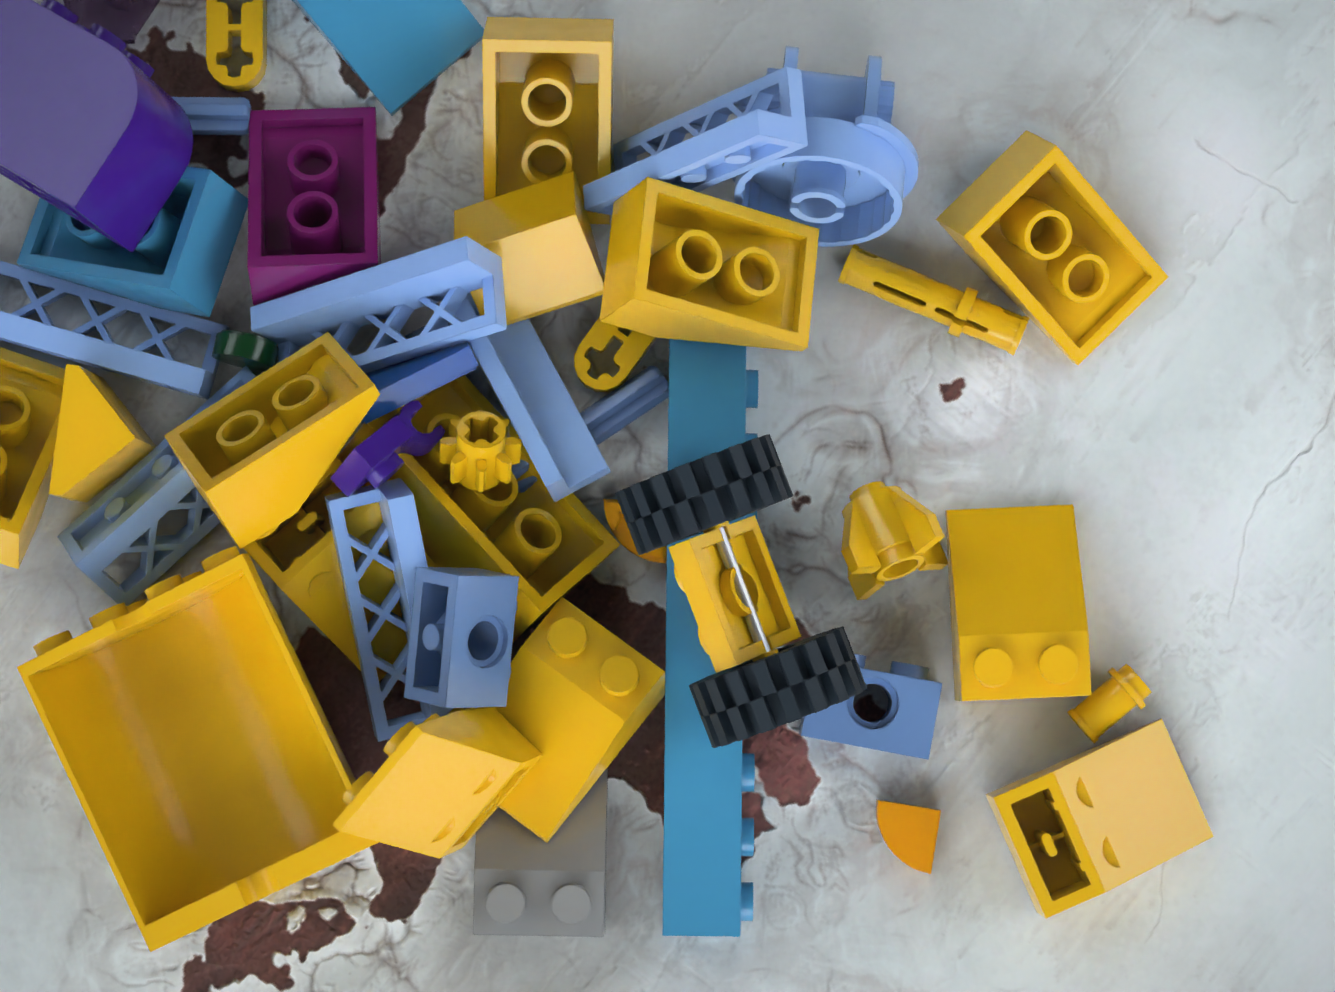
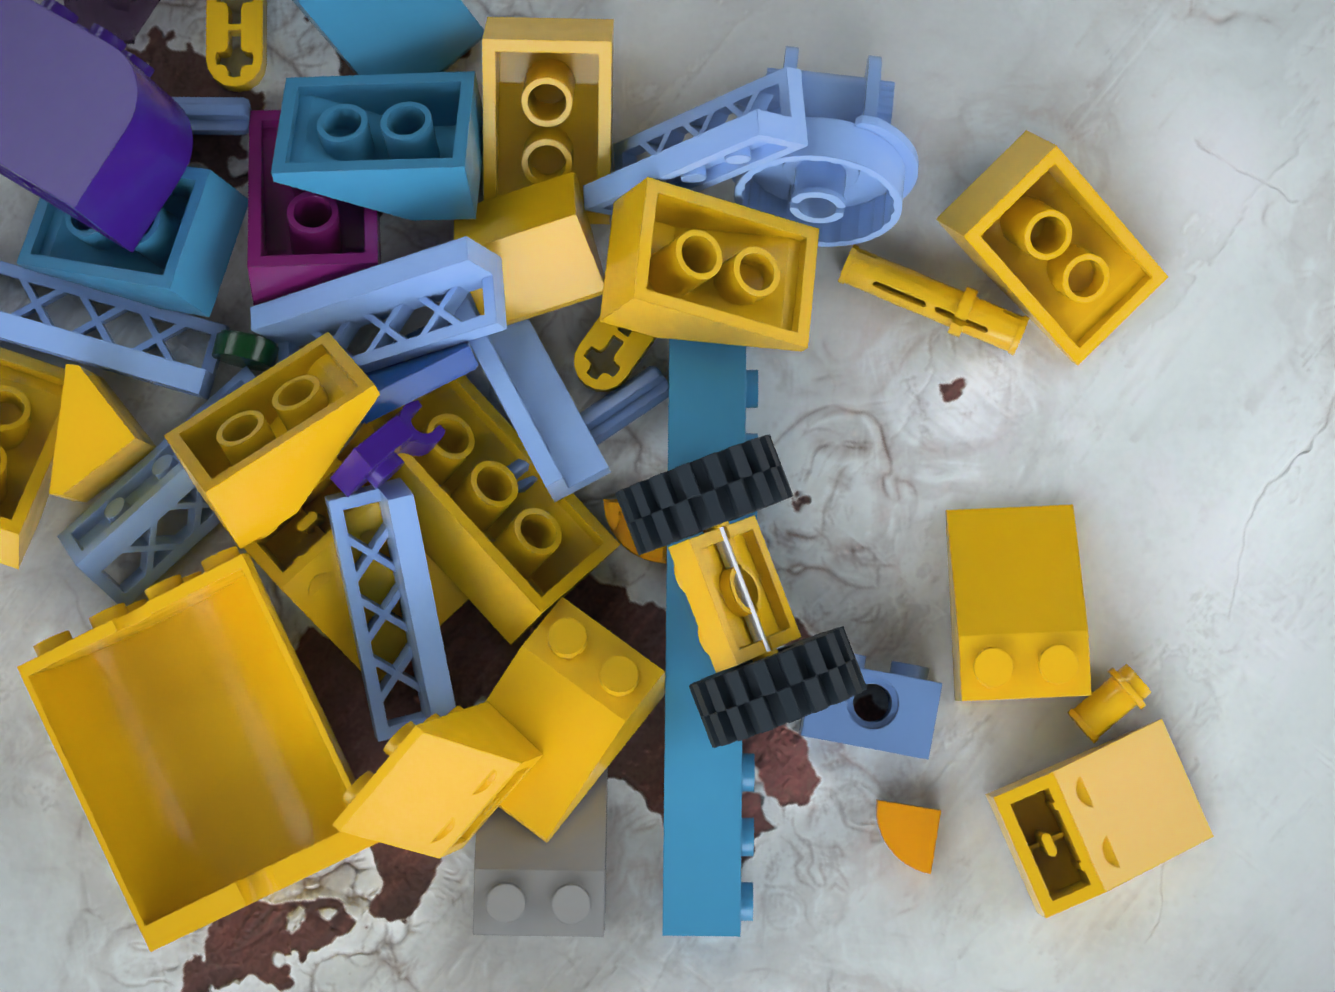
medium blue brick [404,567,519,708] -> none
yellow gear [439,410,522,492] -> none
yellow brick [841,481,949,600] -> none
none -> dark azure slope [271,71,483,221]

